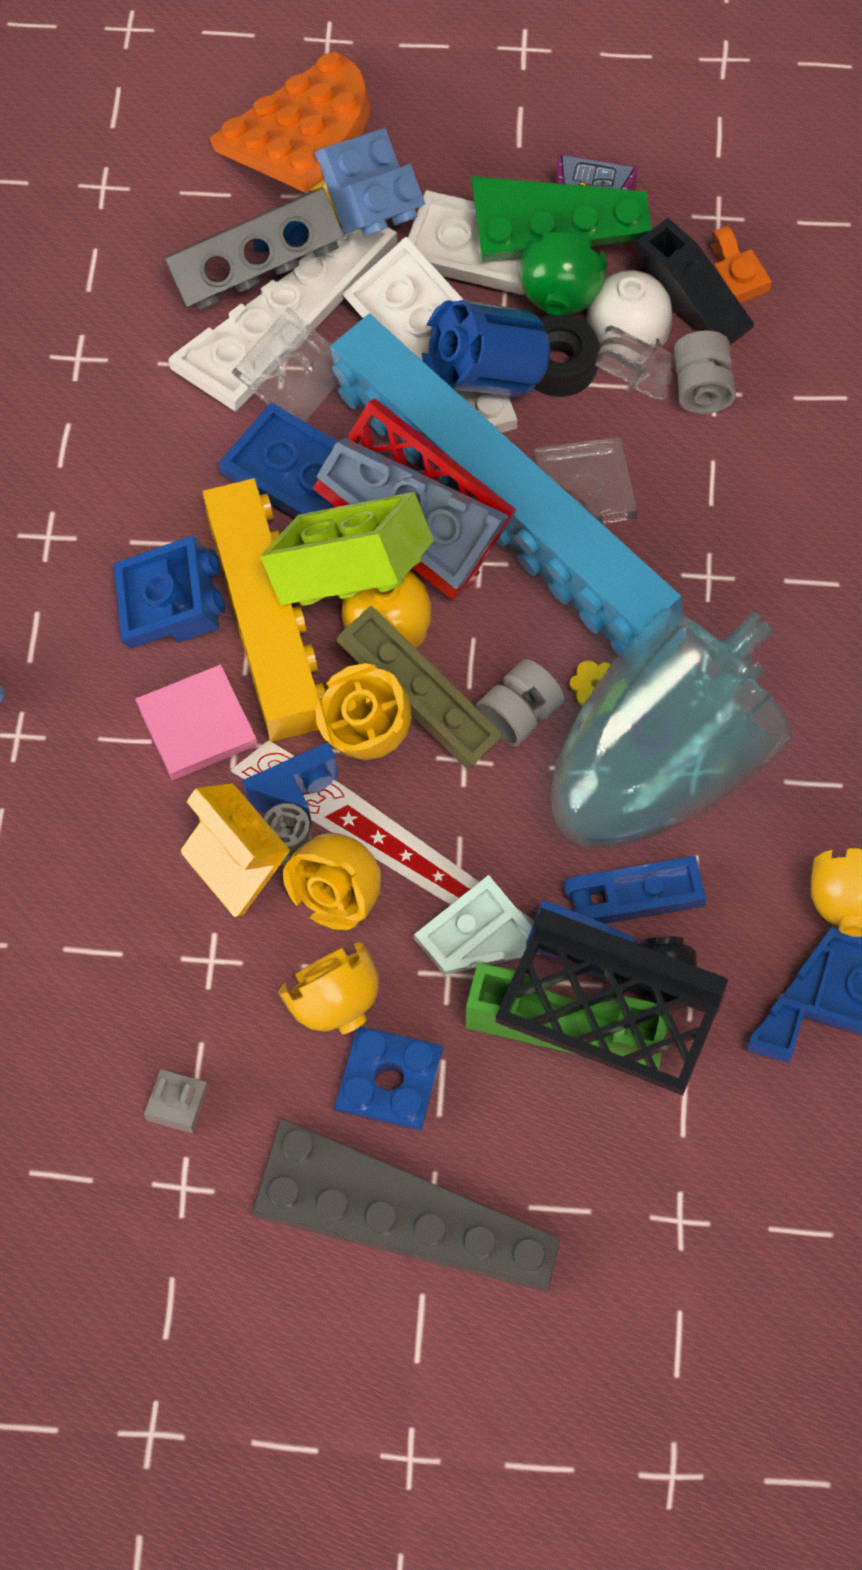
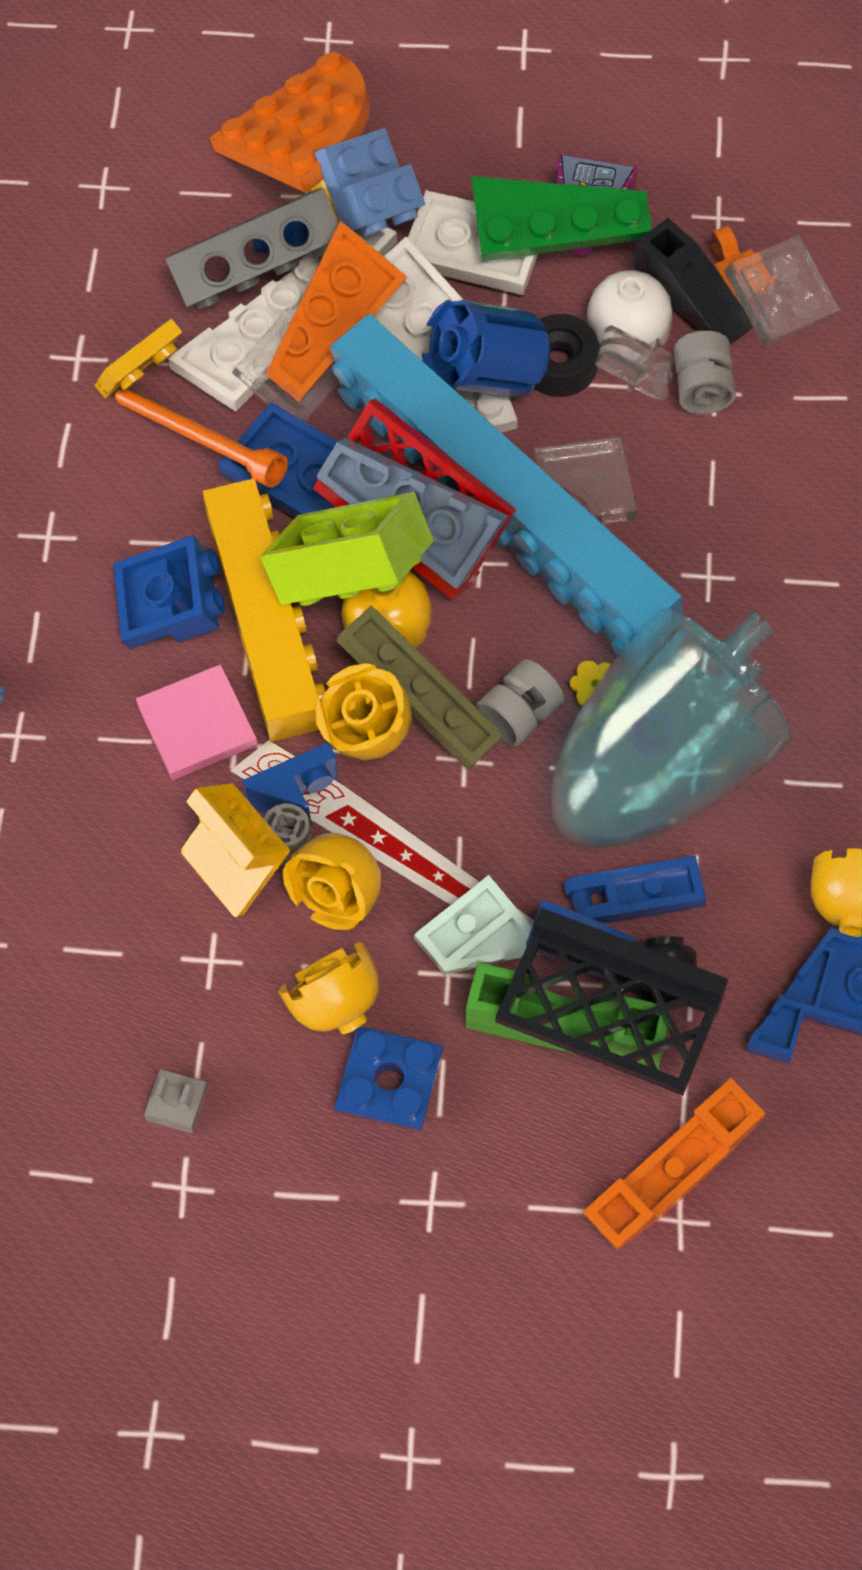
dark grey wing [253,1119,560,1293] -> none
green cylinder [520,232,608,316] -> none
none -> yellow plate [94,318,182,399]
none -> orange piece [115,388,288,488]
none -> orange wing [265,220,407,402]
none -> orange slope [583,1078,766,1251]
none -> clear plate [724,235,839,347]

